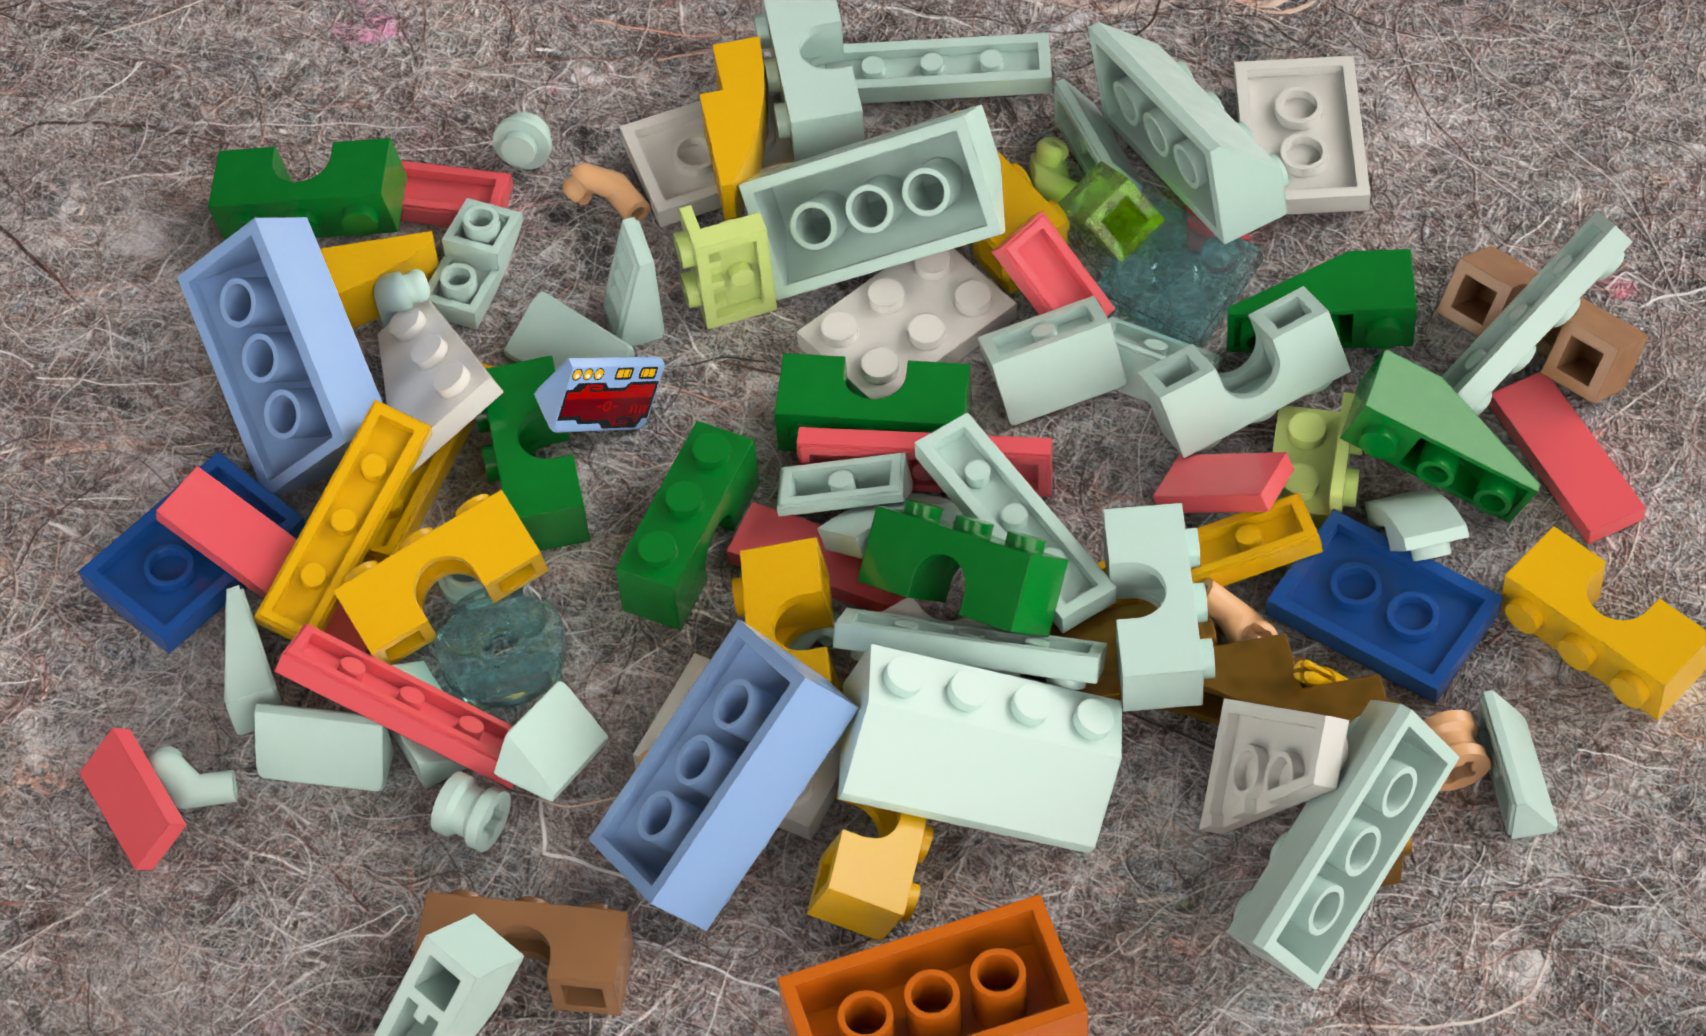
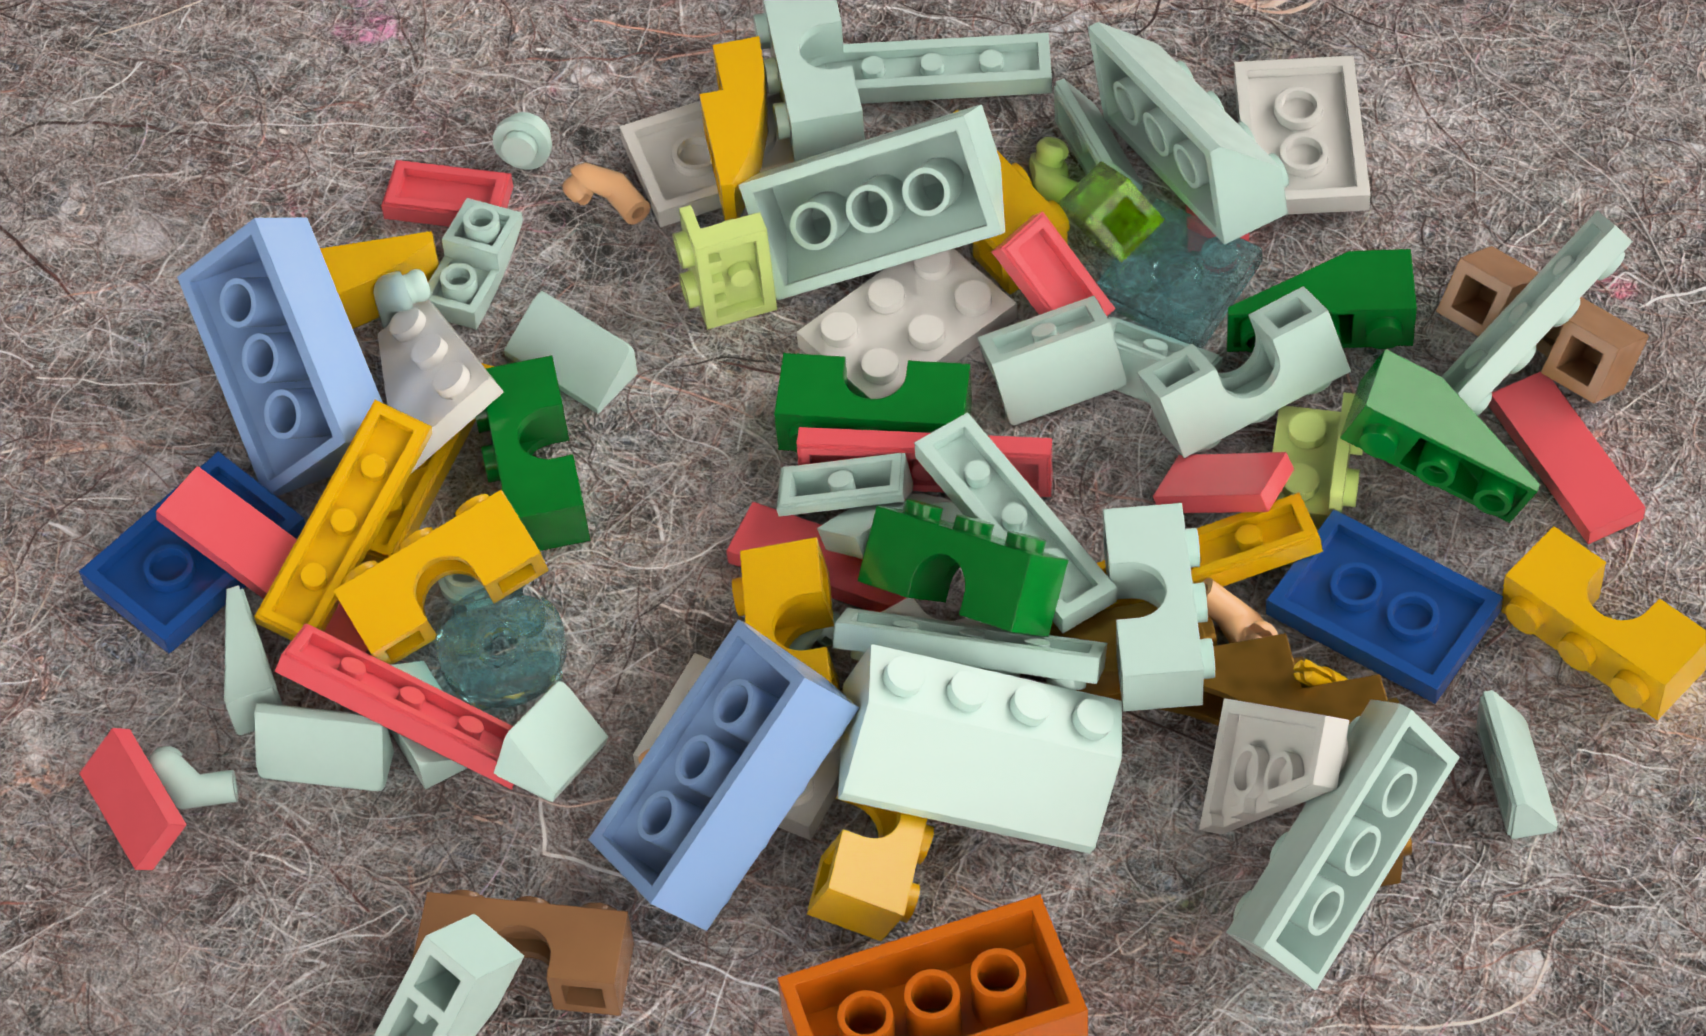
green arch [208,138,407,240] -> none
light aqua wheel [431,771,511,853] -> none
slope [534,356,665,433] -> none
light aqua slope [603,217,665,346] -> none
green arch [615,421,760,631] -> none
light aqua slope [1364,488,1469,561] -> none
light nougat wheel [1423,710,1491,791] -> none

